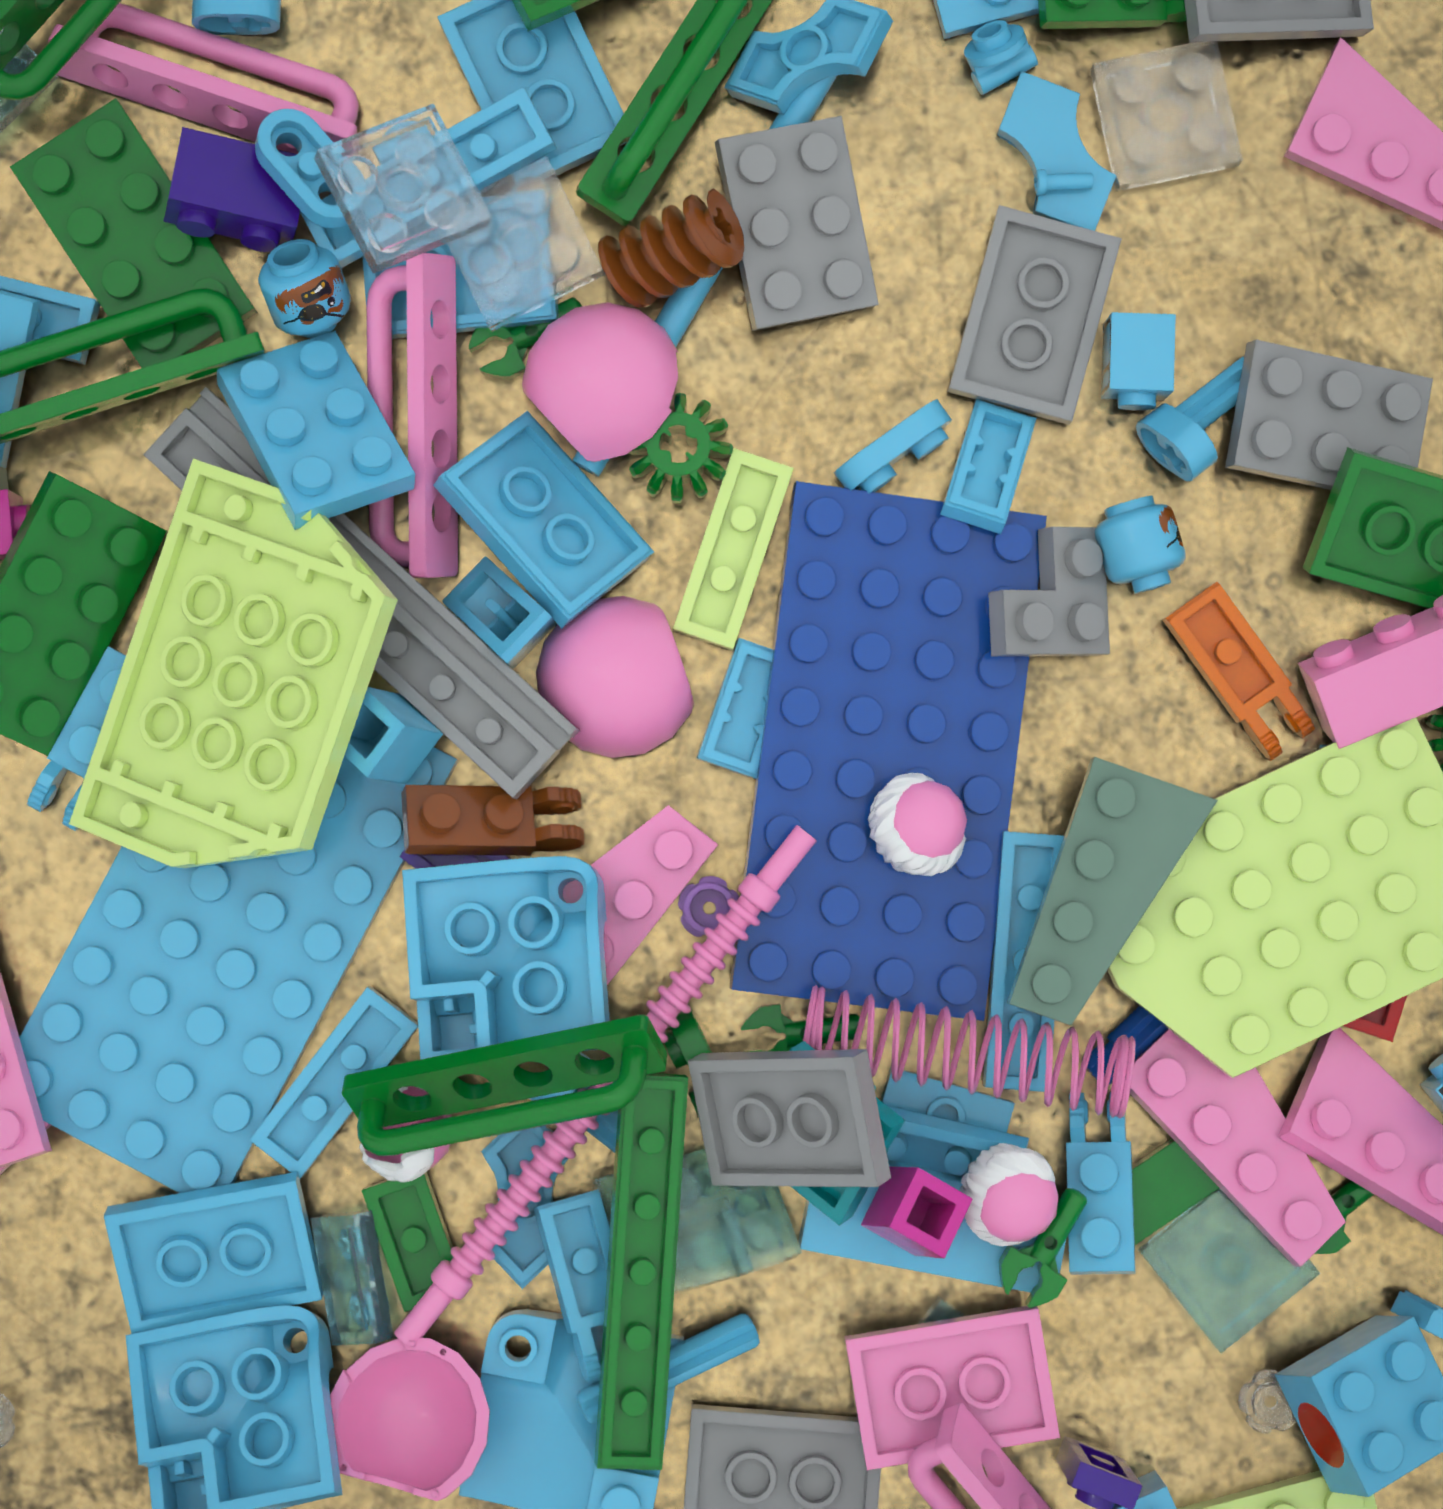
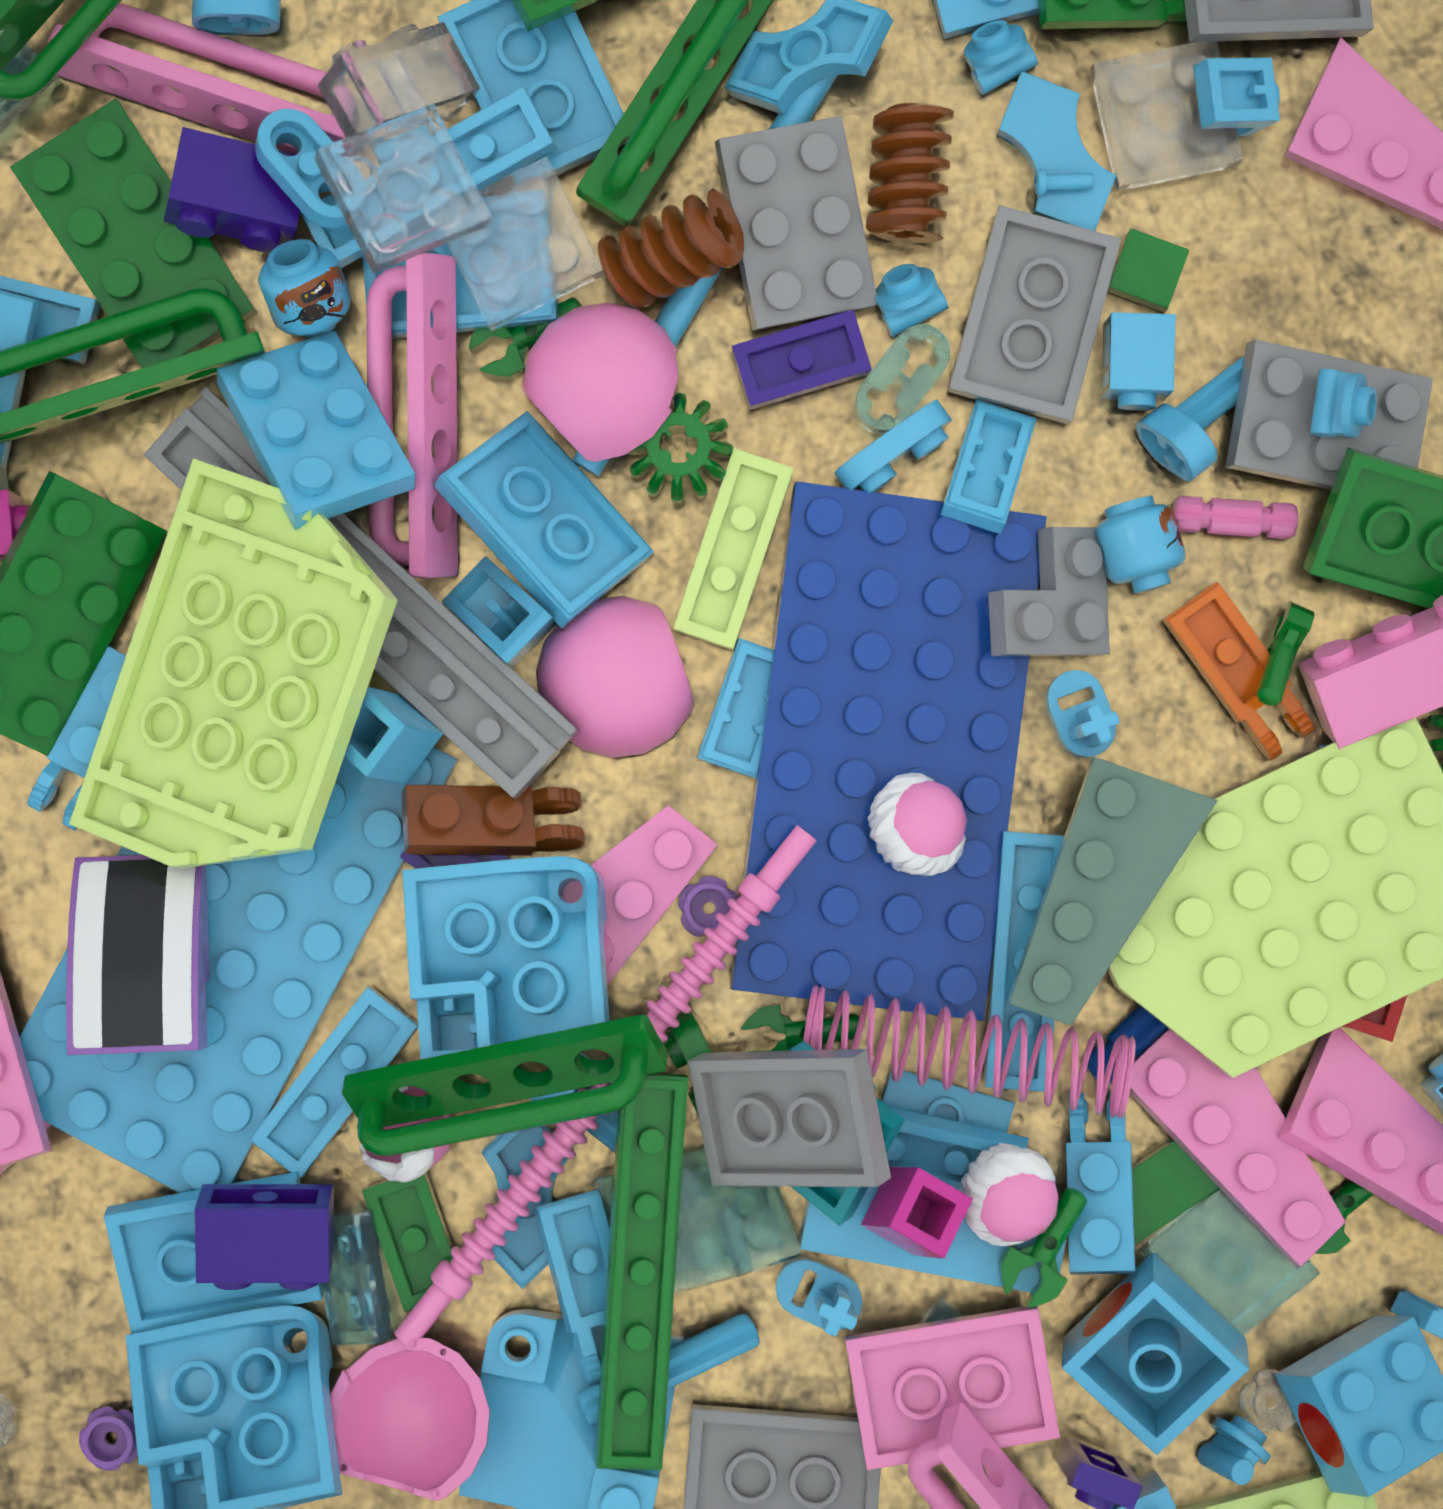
none -> slope [66,855,210,1055]
none -> medium lavender plate [79,1406,138,1471]
none -> dark purple brick [195,1184,334,1290]
none -> clear brick [317,22,480,152]
none -> dark purple plate [731,309,872,410]
none -> medium azure piece [775,1255,862,1336]
none -> clear light blue beam [854,324,950,435]
none -> dark orange piece [866,103,954,243]
none -> medium azure plate [875,264,949,337]
none -> medium azure piece [1044,670,1120,758]
none -> medium azure brick [1062,1252,1249,1455]
none -> green tile [1107,228,1190,313]
none -> bright pink axle [1172,496,1298,539]
none -> medium azure bracket [1193,58,1280,137]
none -> medium azure plate [1198,1415,1271,1485]
none -> green bar [1257,601,1314,706]
none -> medium azure plate [1310,369,1377,438]

